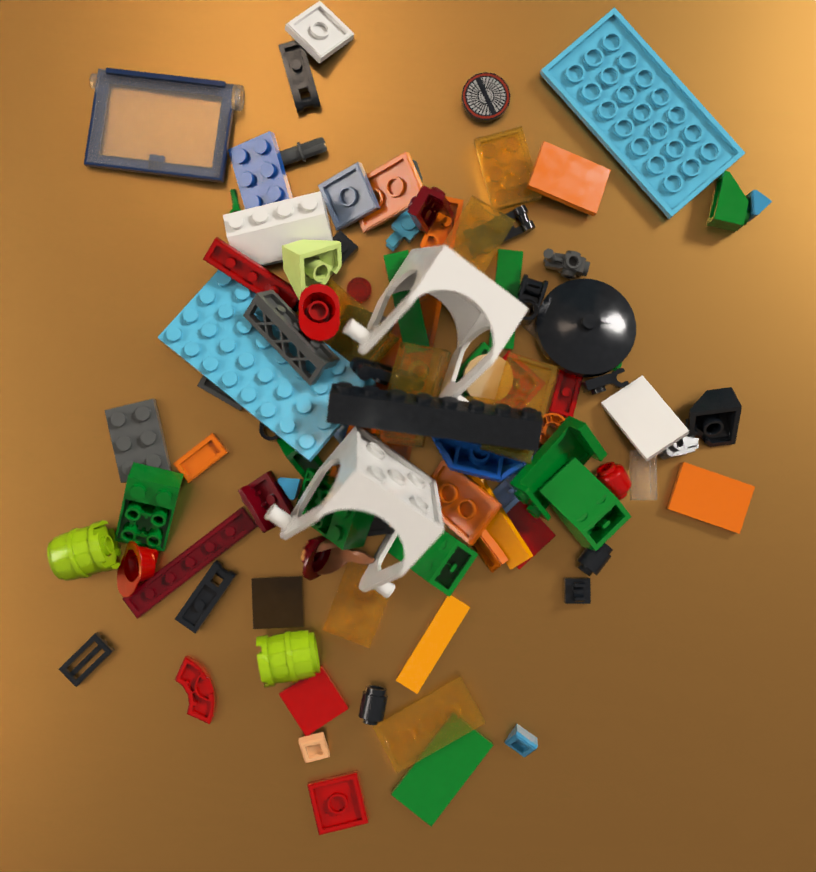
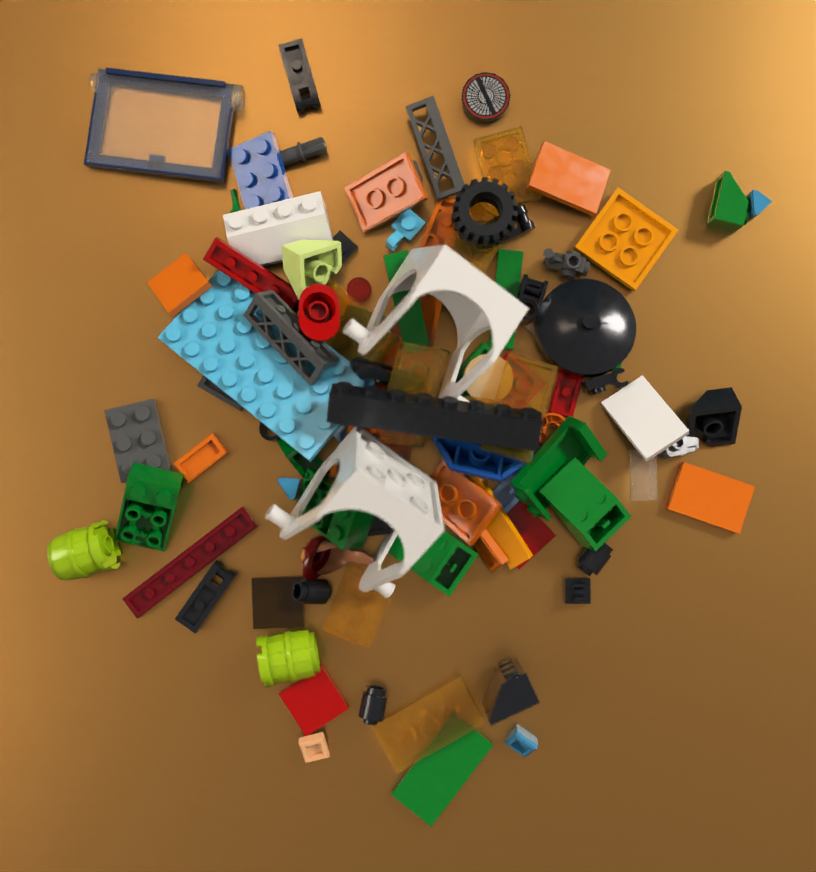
black tile [59,632,115,687] -> none
red piece [117,541,159,598] -> none
red tile [175,656,216,724] -> none
dark red bracket [238,470,294,533] -> none
white tile [285,1,354,64] -> none
red tile [307,770,369,835] -> none
sand blue tile [318,162,380,231] -> none
light orange tile [396,595,470,694] -> none
dark red bracket [408,185,454,234] -> none
medium azure plate [540,7,745,219] -> none
red head [595,462,632,500] -> none
none -> orange tile [147,253,212,317]
none -> black brick [292,578,332,604]
none -> dark grey fence [405,96,465,201]
none -> black tyre [452,177,518,249]
none -> black slope [482,658,540,726]
none -> light orange plate [574,188,678,292]

